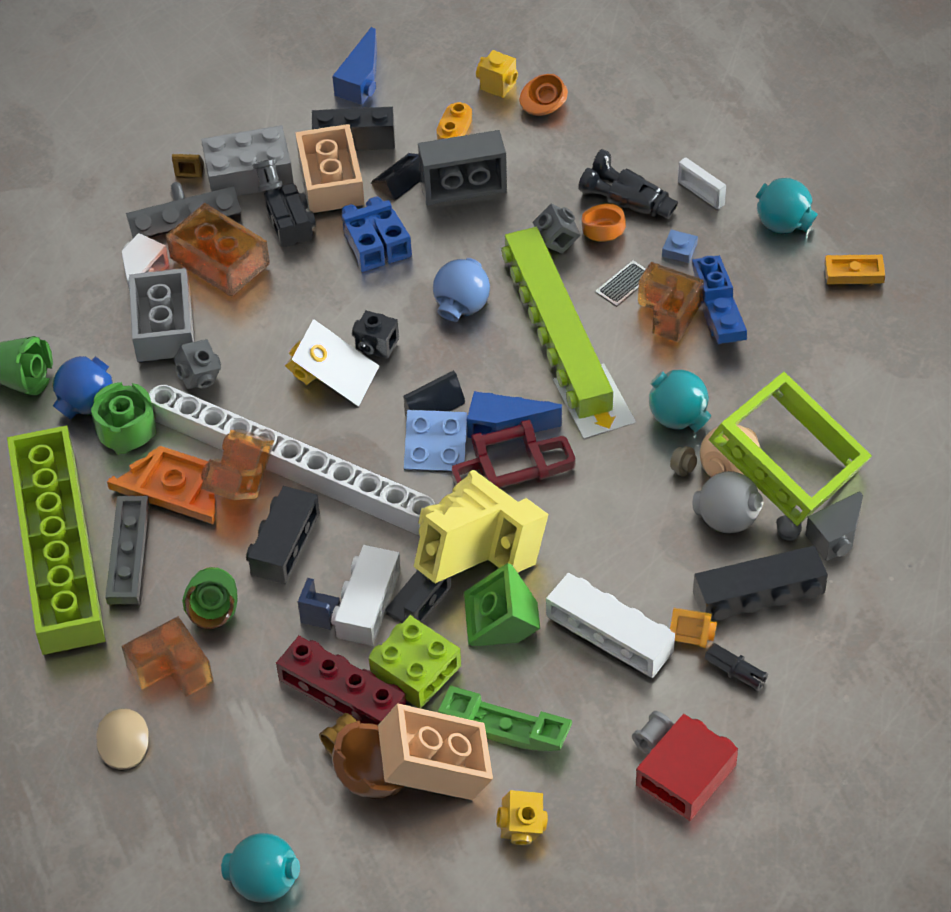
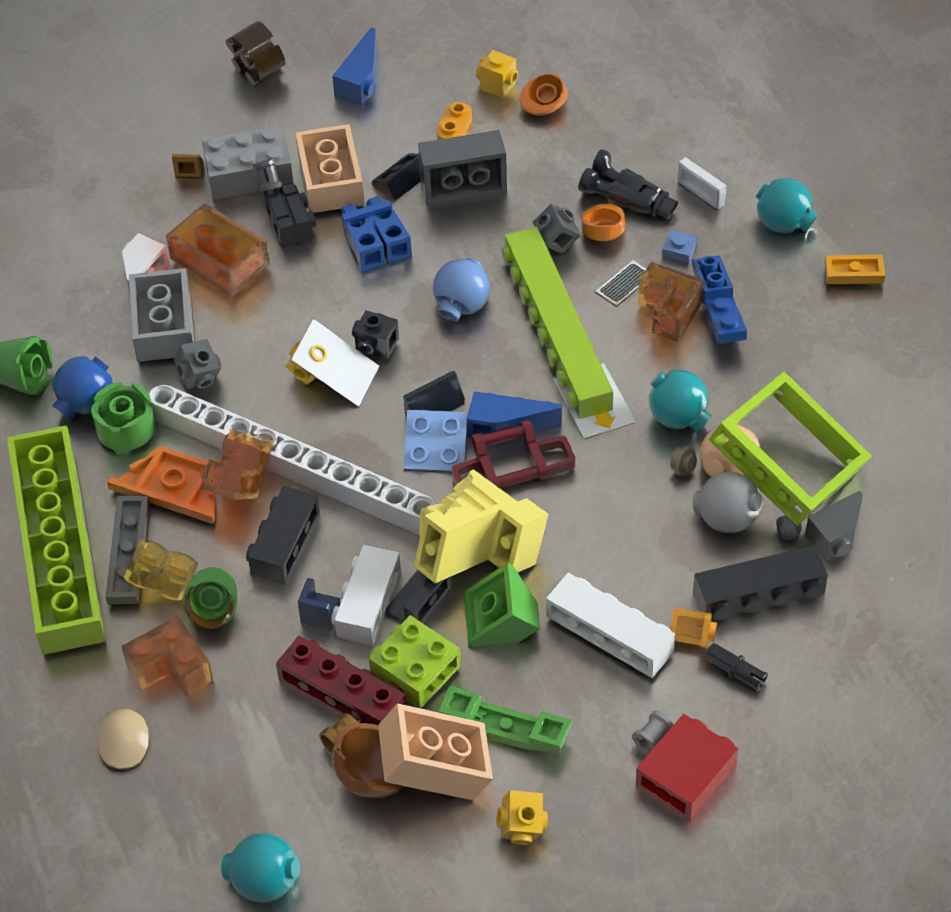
dark grey plate [126,182,241,238] -> none
black brick [312,106,395,151] -> none
none -> clear yellow brick [124,540,198,600]
none -> dark brown brick [225,21,286,86]

